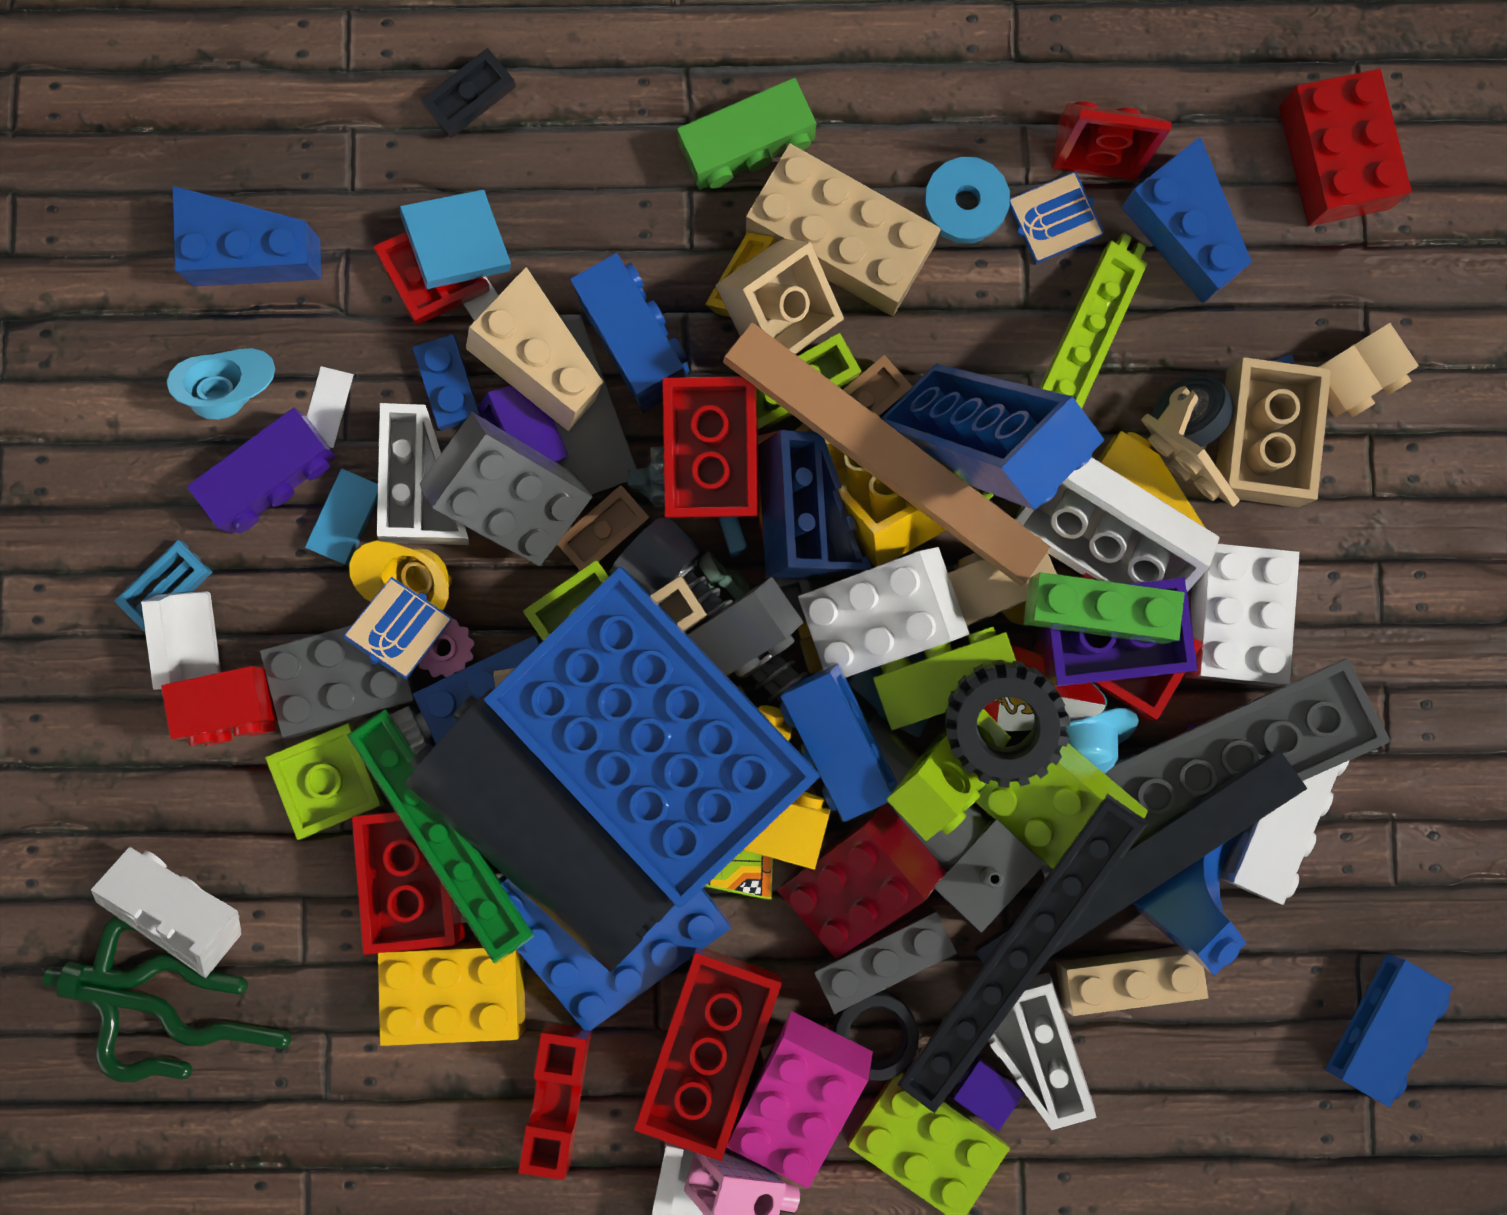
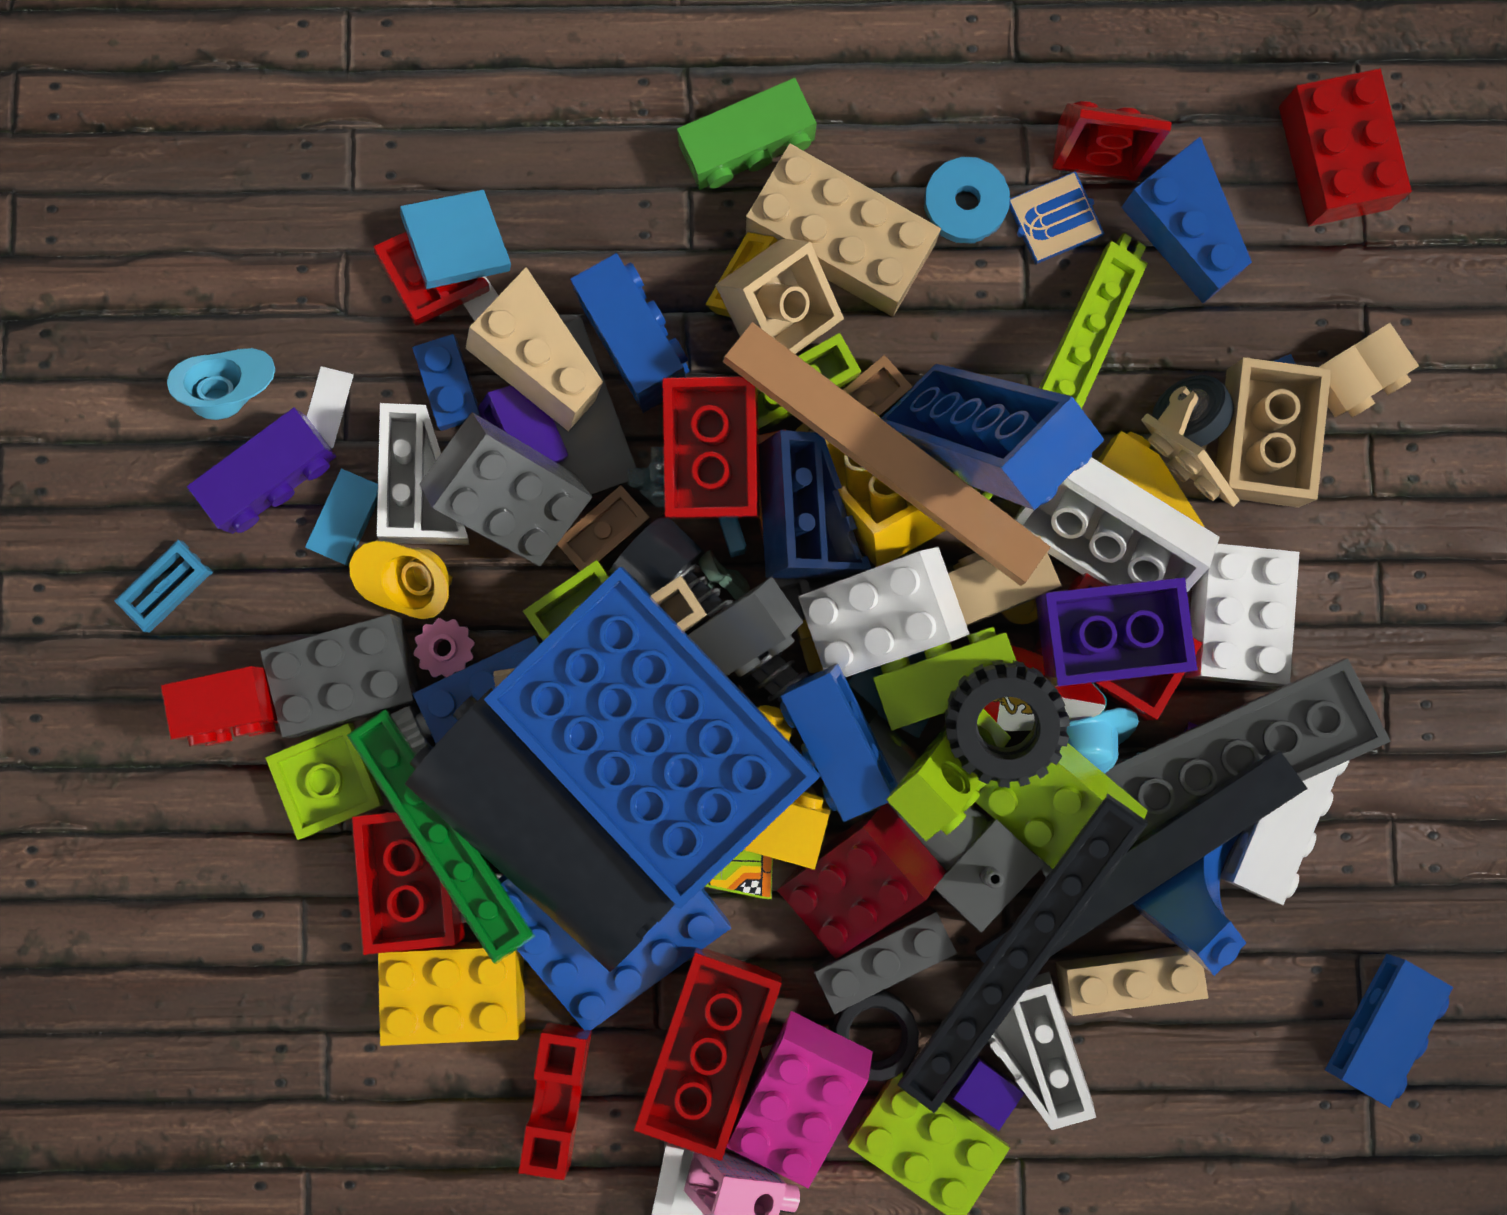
dark green plant [43,916,292,1082] -> none
white wedge [91,847,241,978] -> none
white panel [141,591,221,690] -> none
blue wedge [173,186,322,287] -> none
piece [343,577,453,681] -> none
black plate [421,48,517,139] -> none
bright green brick [1023,572,1185,644] -> none

